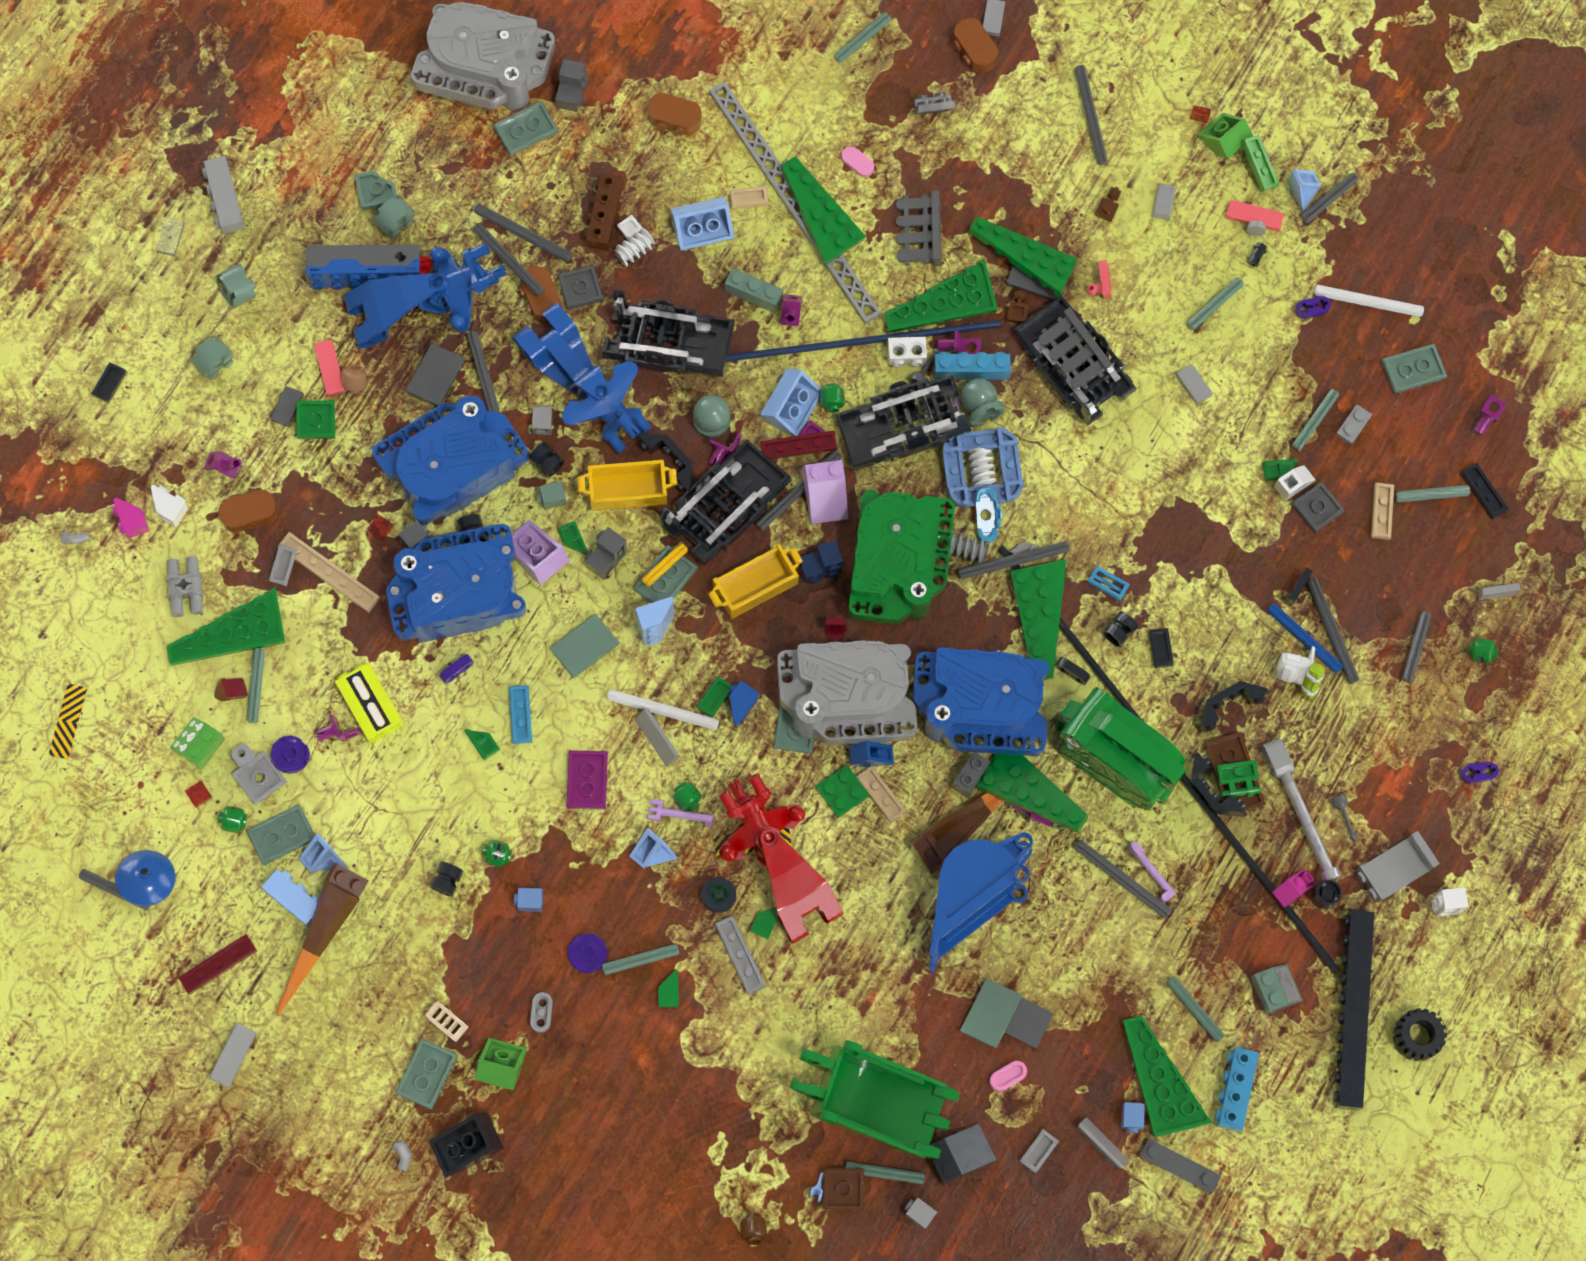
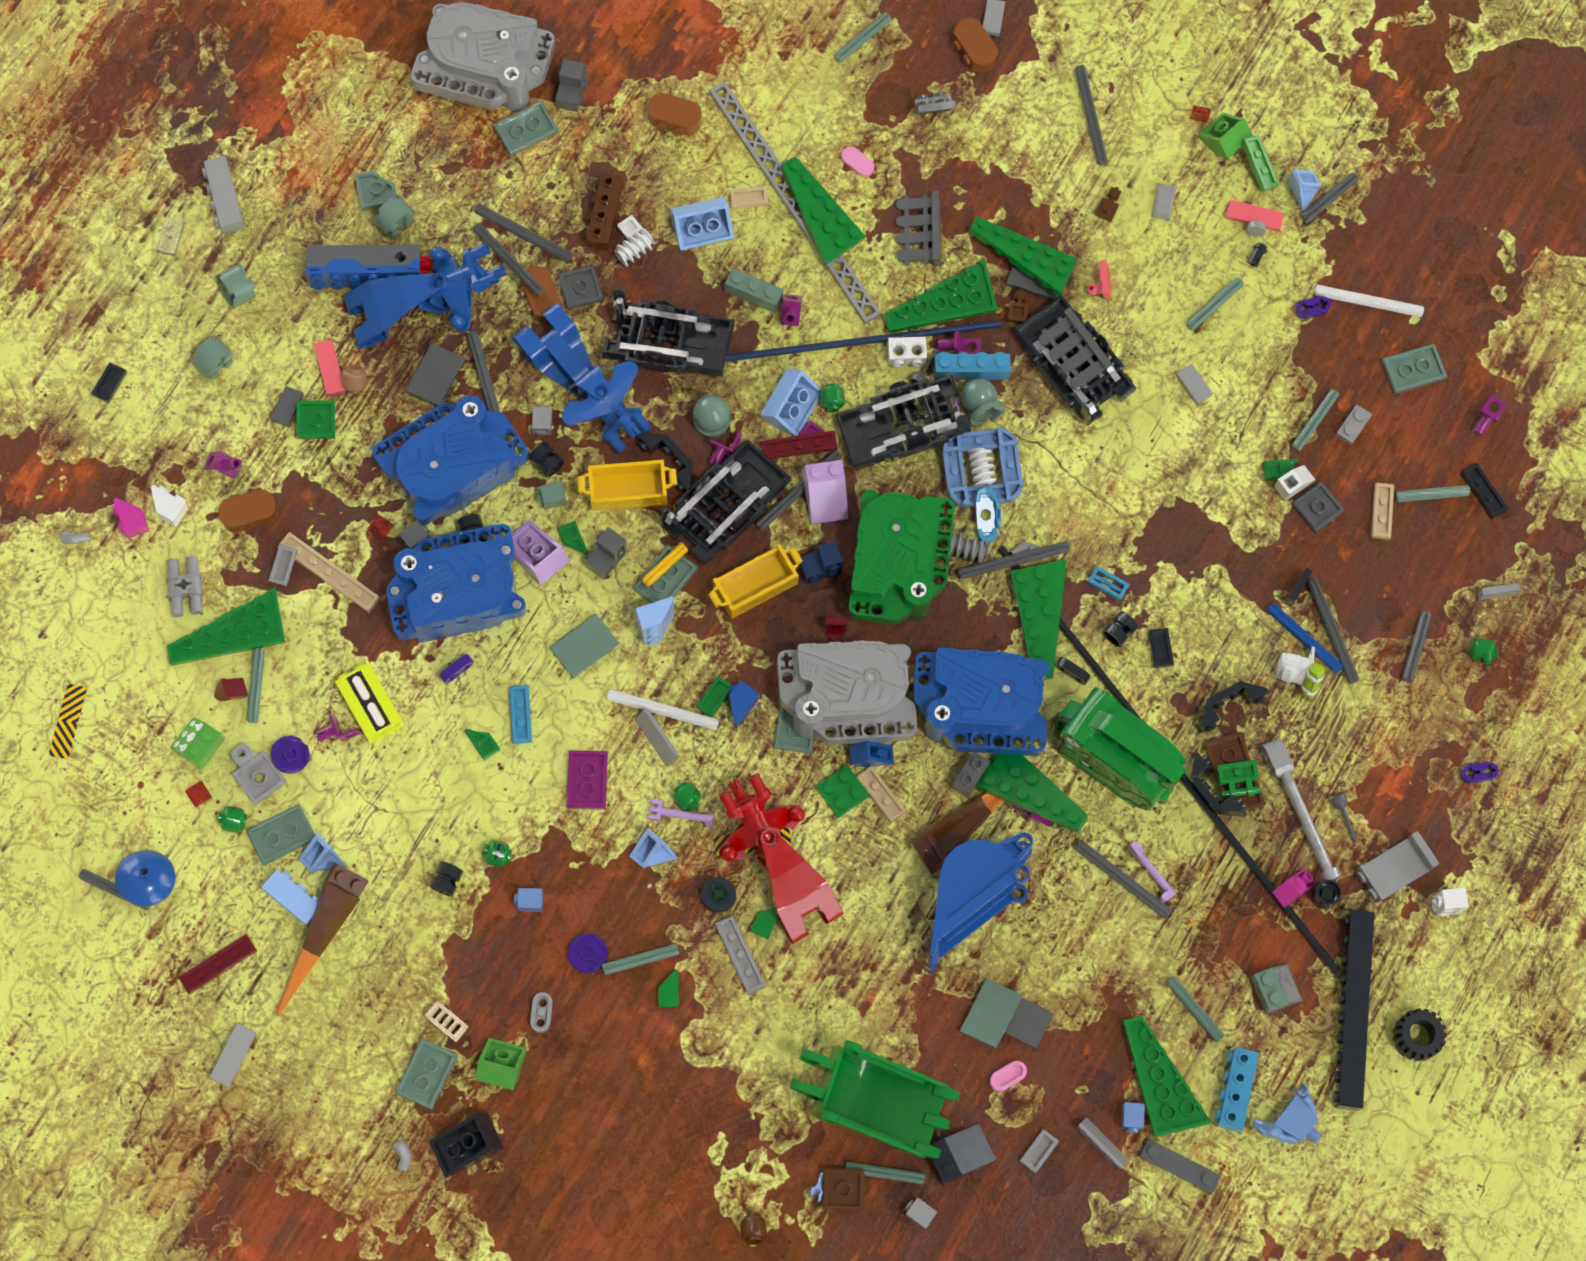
none -> medium blue torso [1253,1082,1322,1144]

